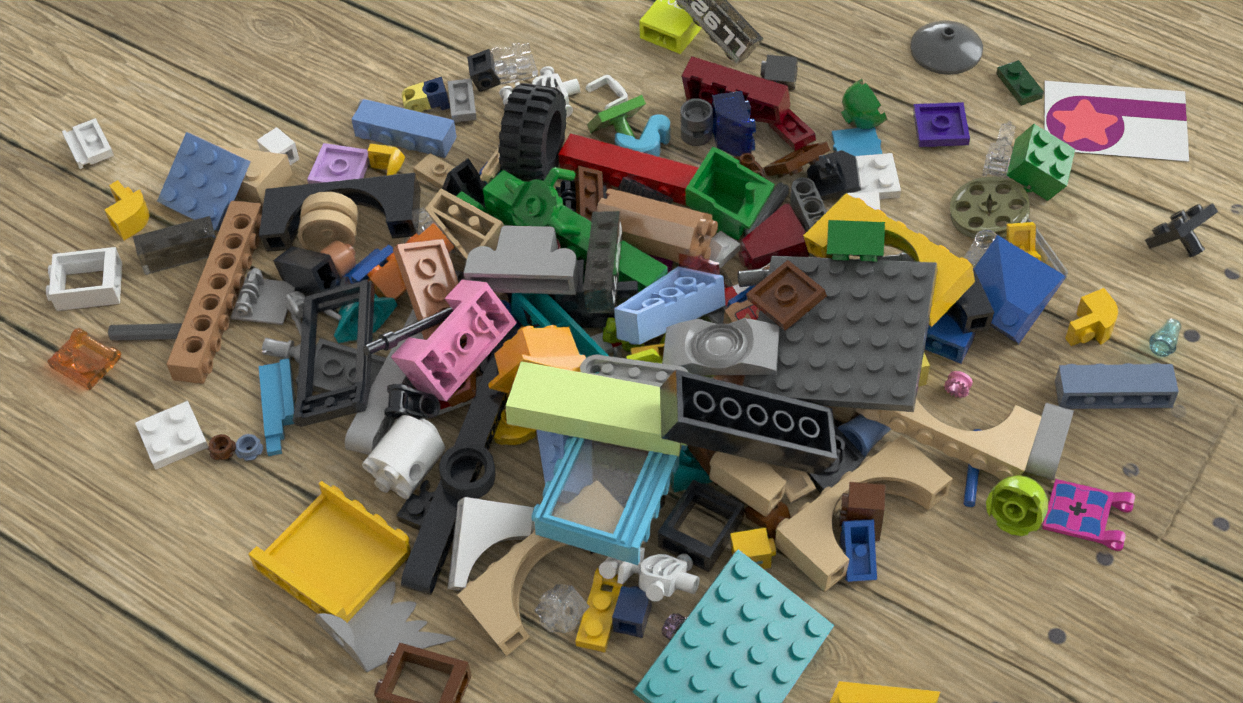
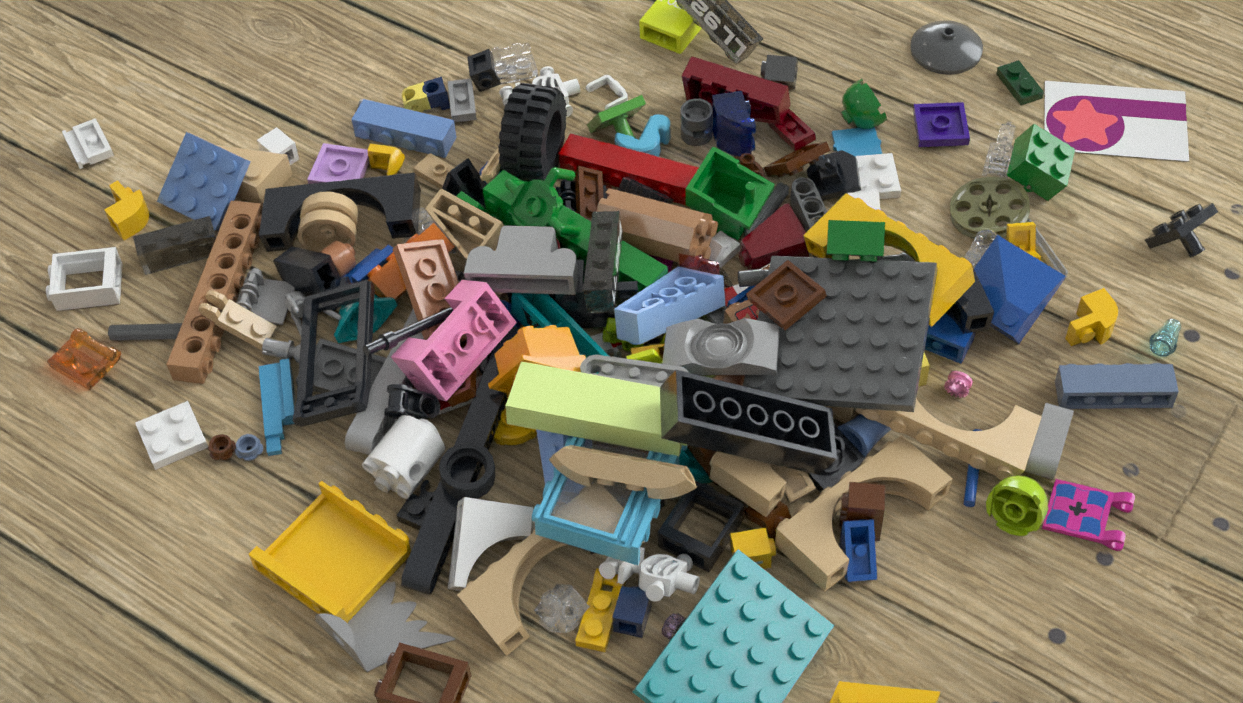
none -> tan hinge [198,290,276,350]
none -> tan brick [549,445,697,499]

